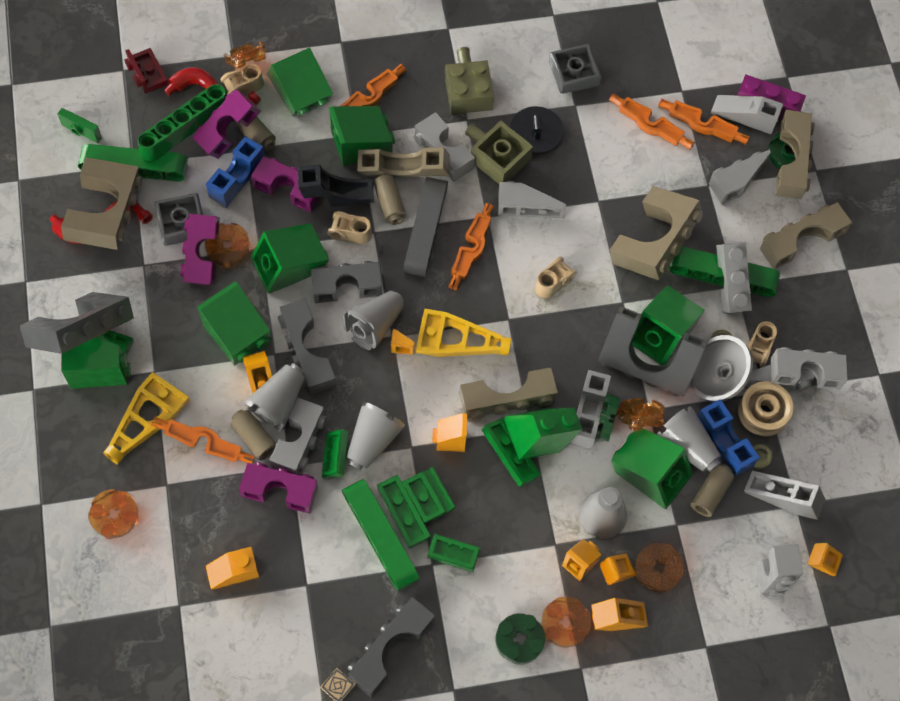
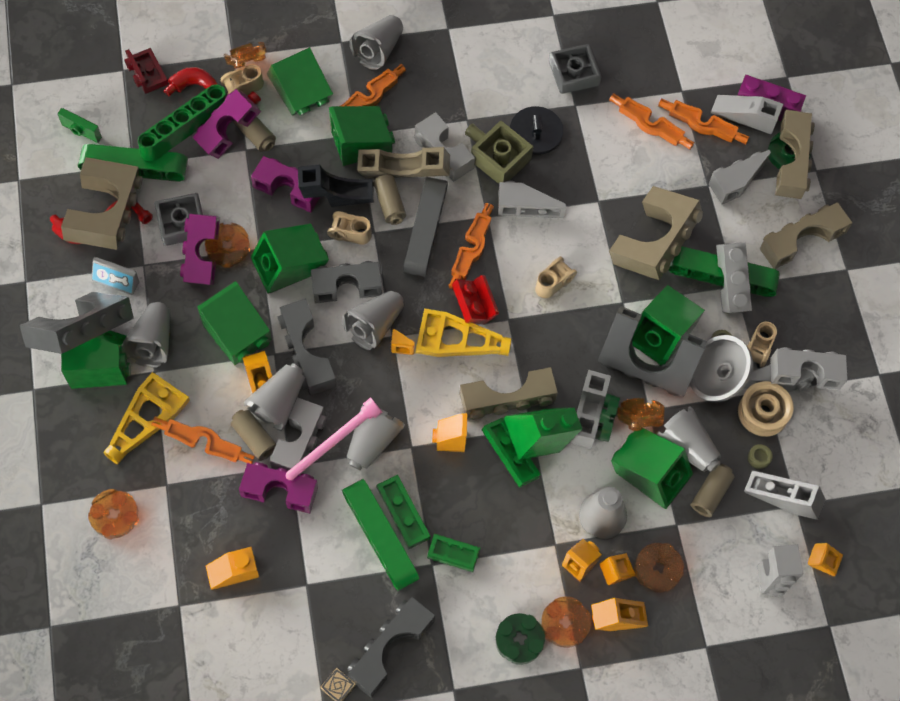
blue arch [206,136,265,208] -> none
green plate [322,429,349,480] -> none
green plate [402,467,455,525] -> none
olive brick [445,47,494,115] -> none
blue arch [698,399,760,477] -> none
none -> slope [92,257,140,295]
none -> light grey cone [121,302,170,367]
none -> bright pink piece [286,397,383,480]
none -> light grey cone [349,15,403,70]
none -> red bracket [452,275,499,325]

